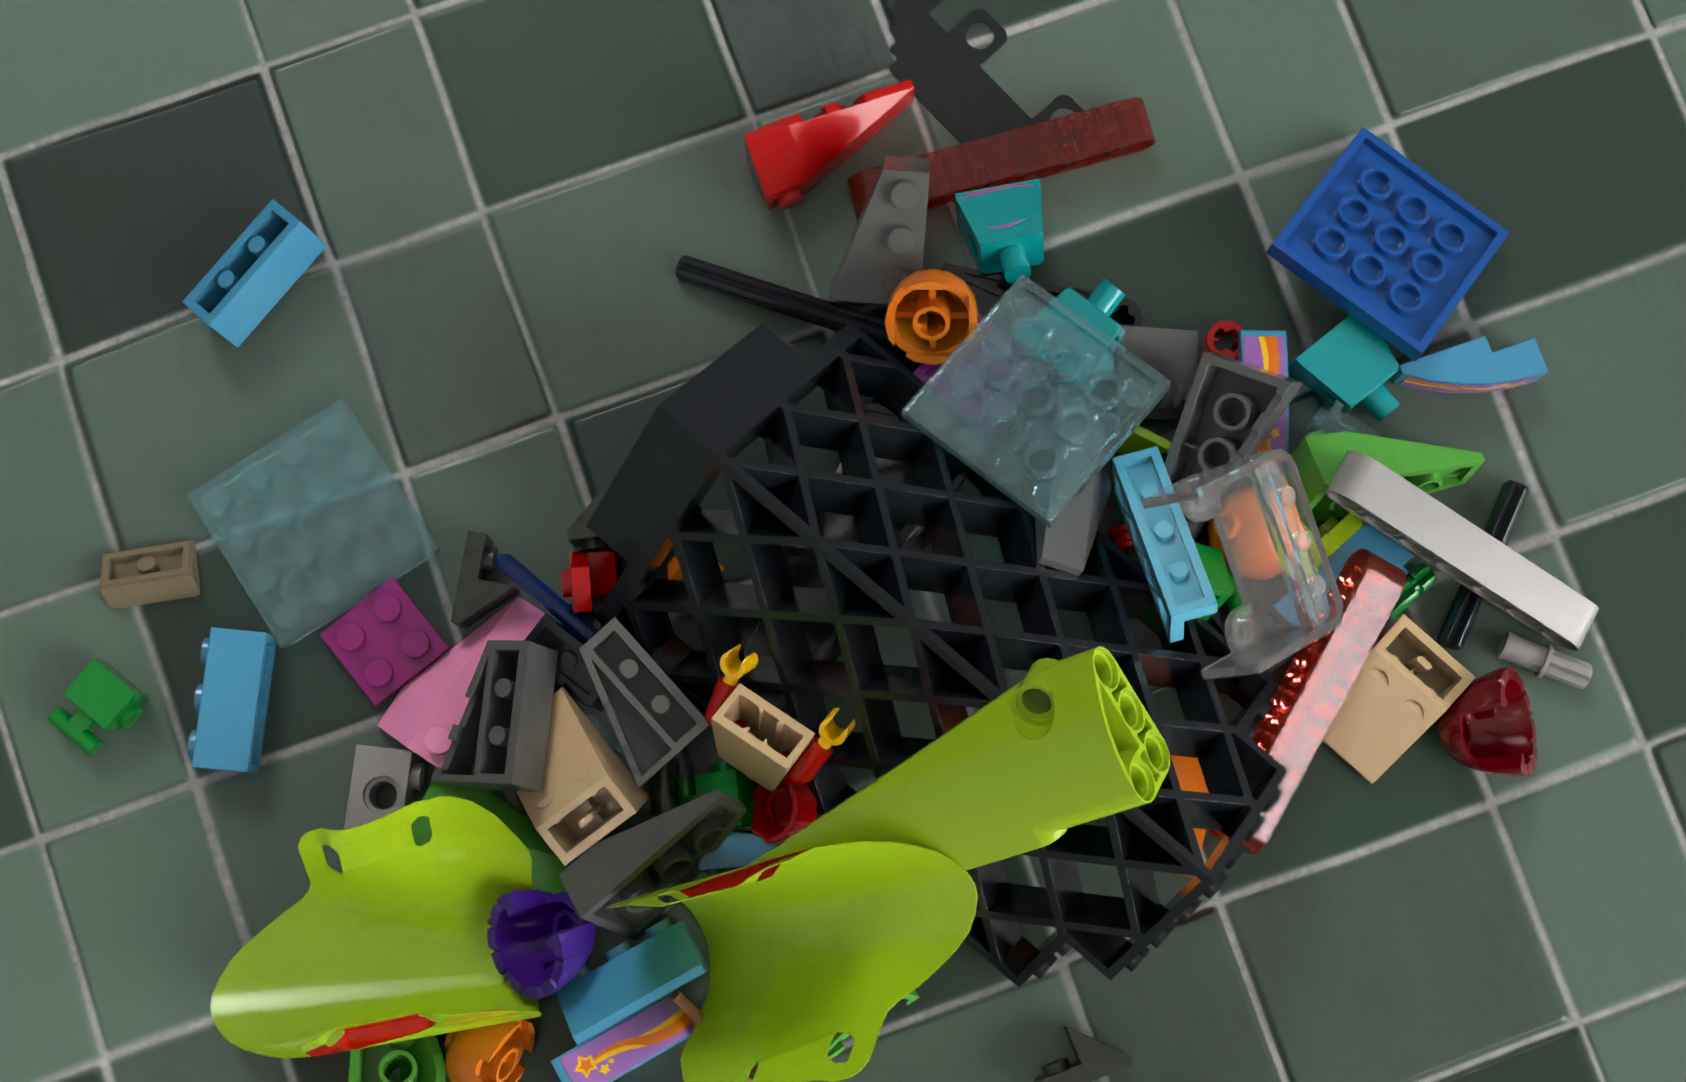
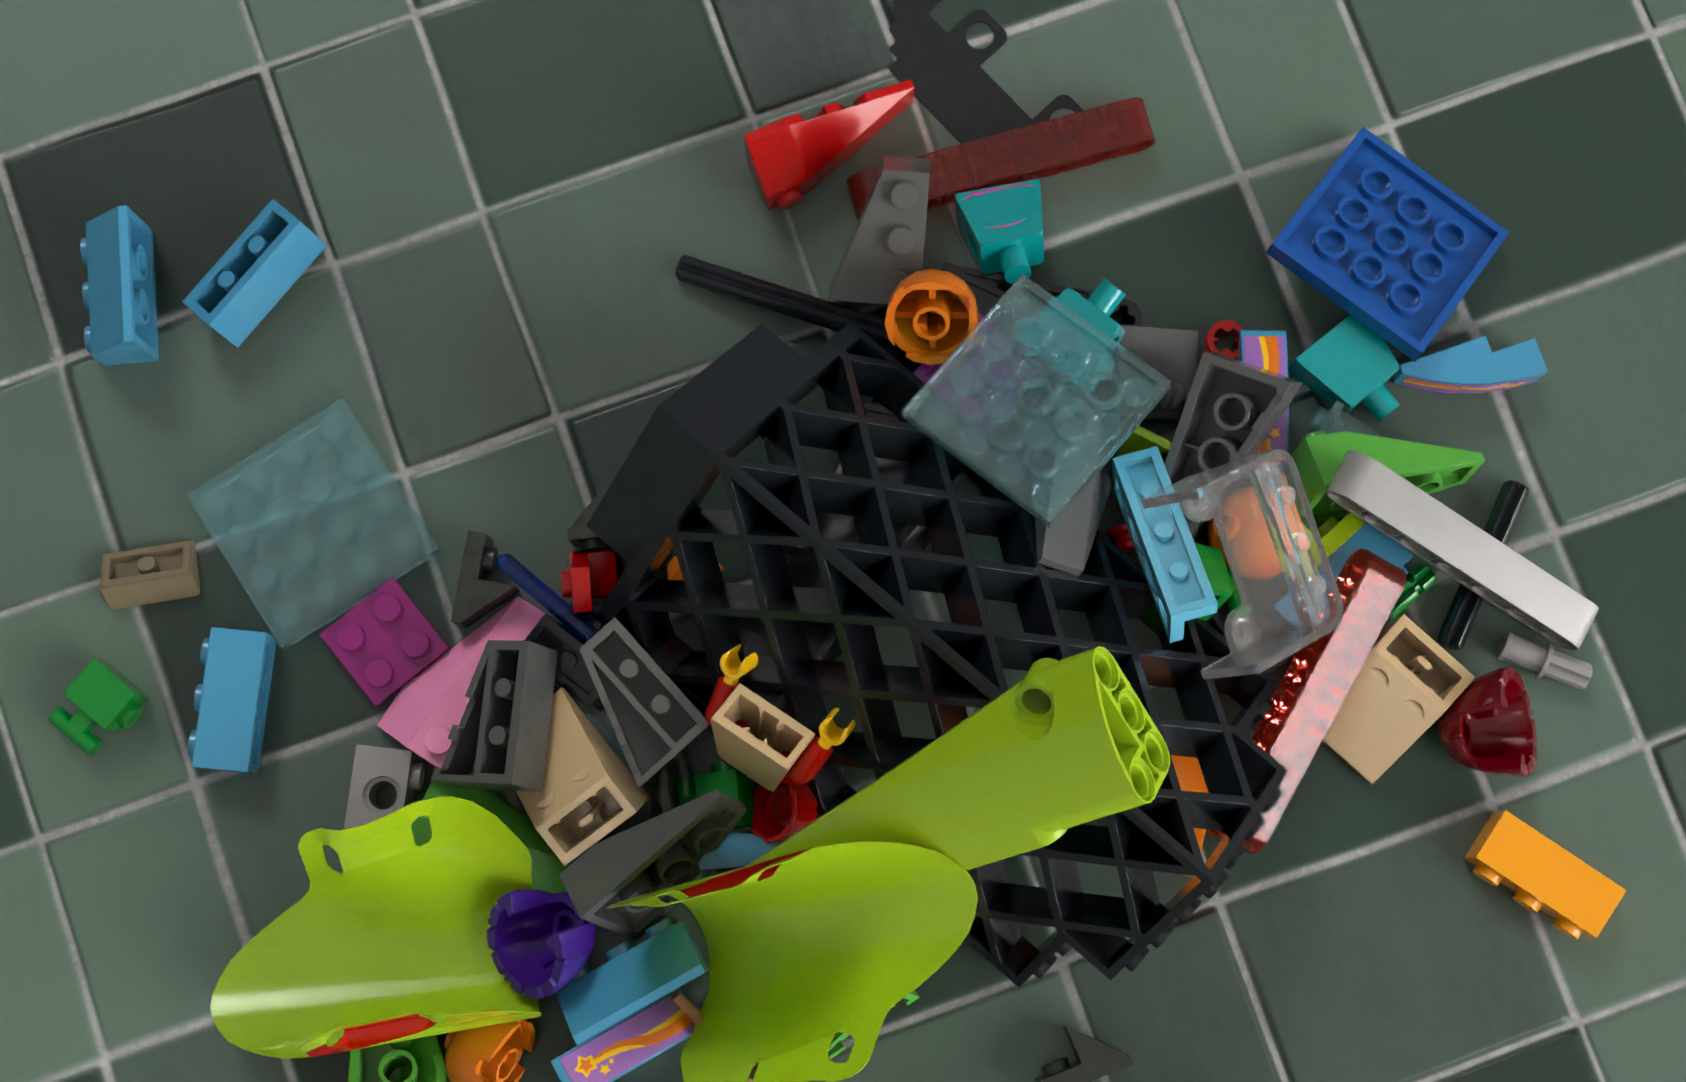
none -> dark azure slope [80,205,159,366]
none -> light orange brick [1464,810,1627,940]

